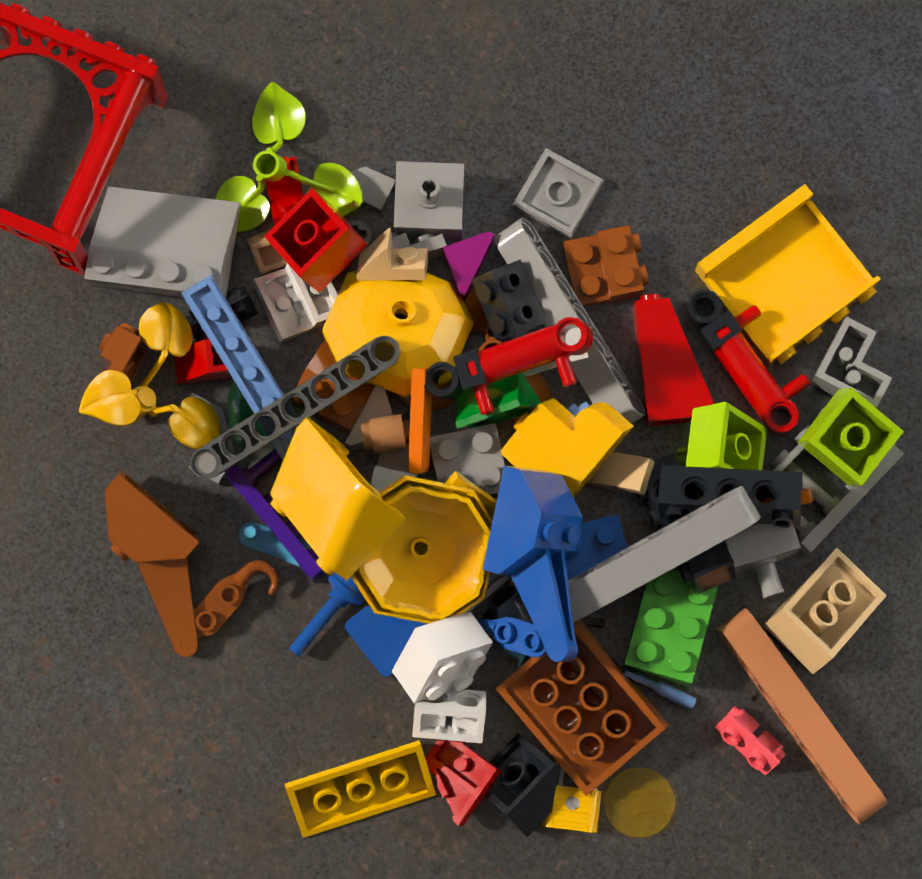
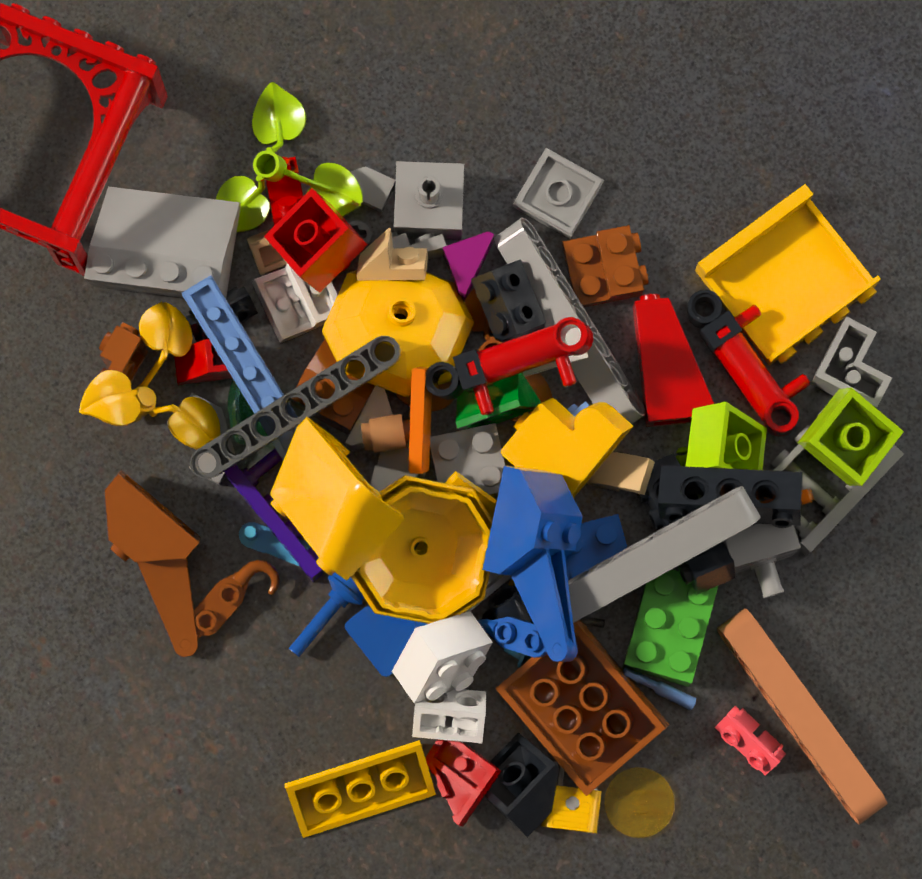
tan slope [763,548,887,674] -> none

